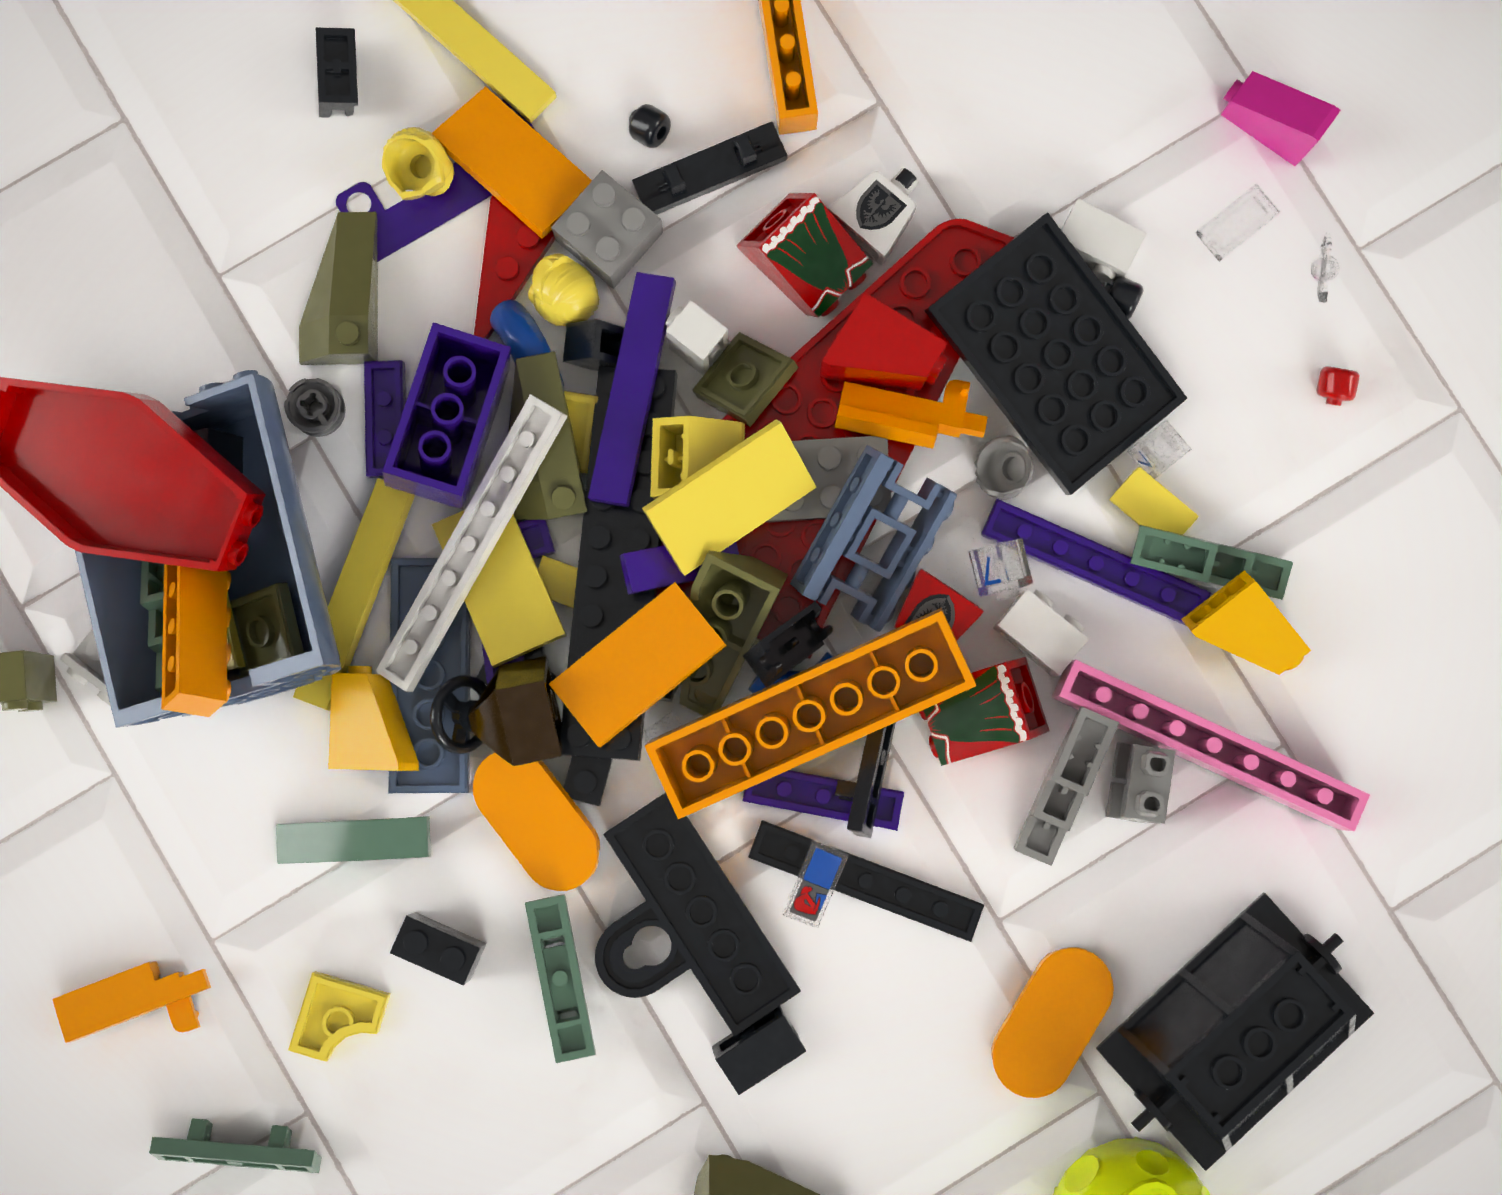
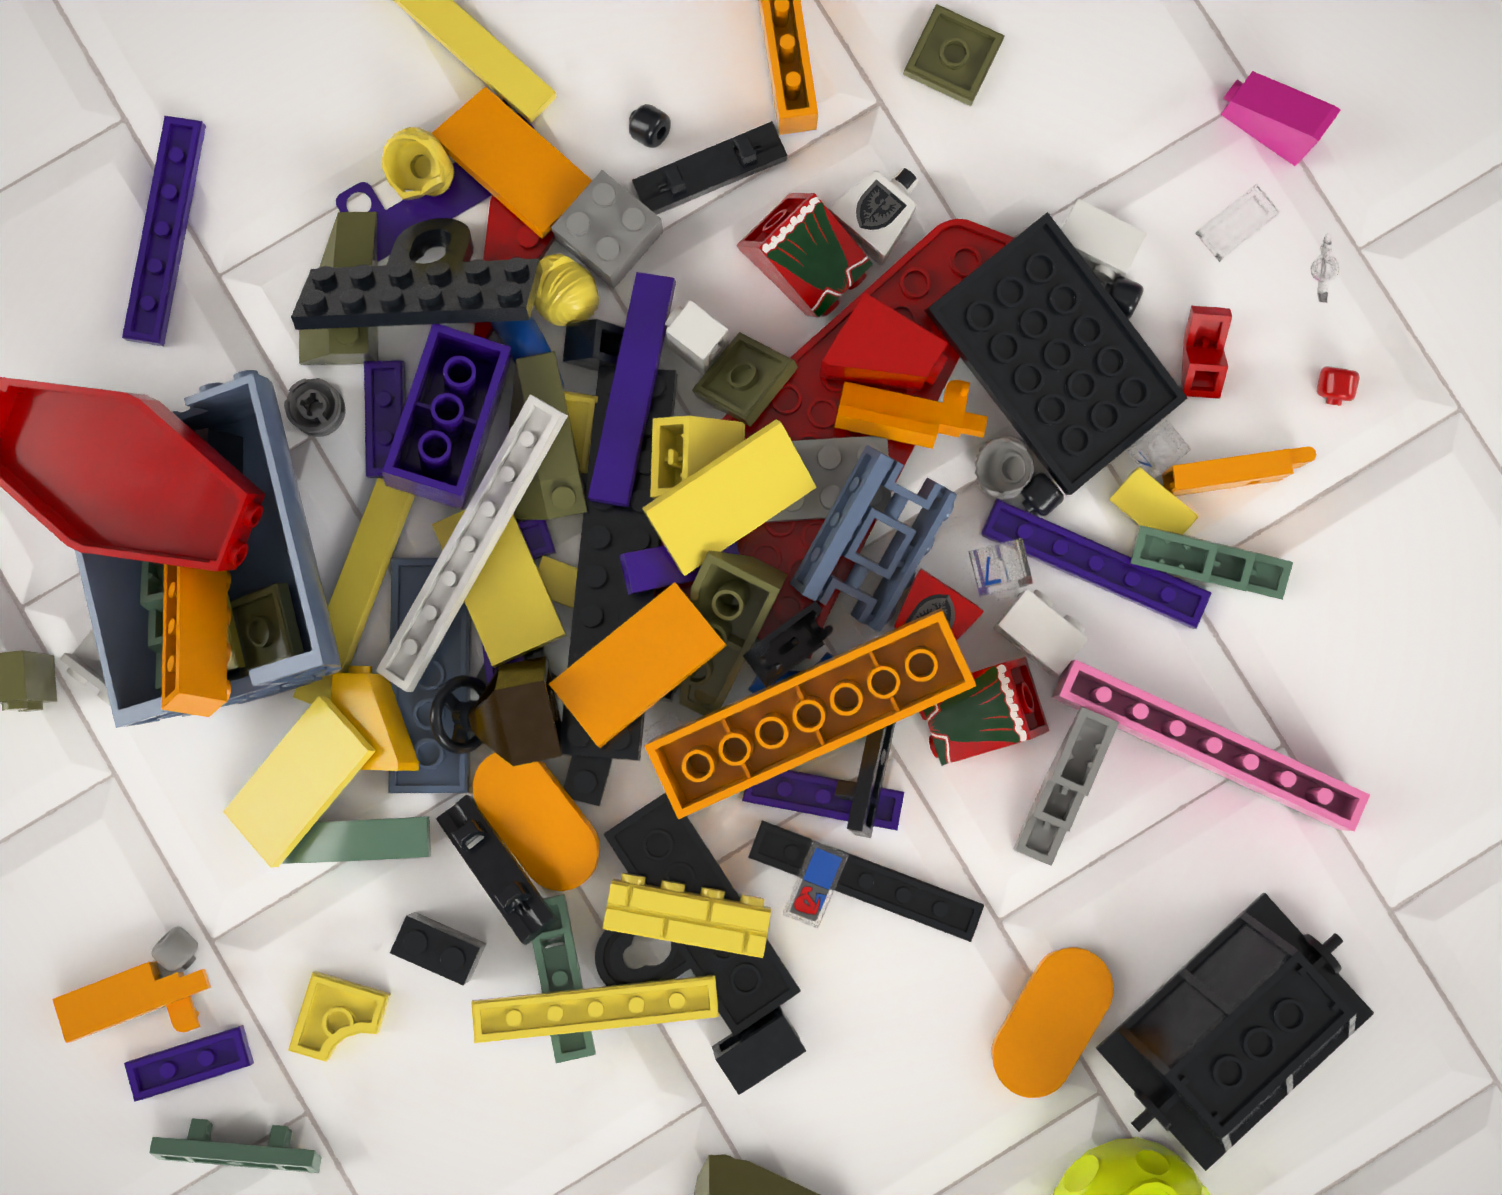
black hinge [315,27,358,118] -> none
light grey hips [1106,742,1176,824] -> none
yellow slope [1181,570,1311,675] -> none
none -> dark purple tile [122,115,206,347]
none -> dark purple tile [124,1025,254,1102]
none -> light grey piece [151,926,198,972]
none -> light yellow tile [223,695,376,868]
none -> black plate [291,218,543,330]
none -> black hinge [436,794,558,945]
none -> light yellow tile [471,975,719,1043]
none -> light yellow brick [603,873,772,958]
none -> olive tile [903,4,1005,106]
none -> black piece [1021,472,1064,516]
none -> light orange hinge [1161,446,1317,496]
none -> red slope [1181,305,1232,399]

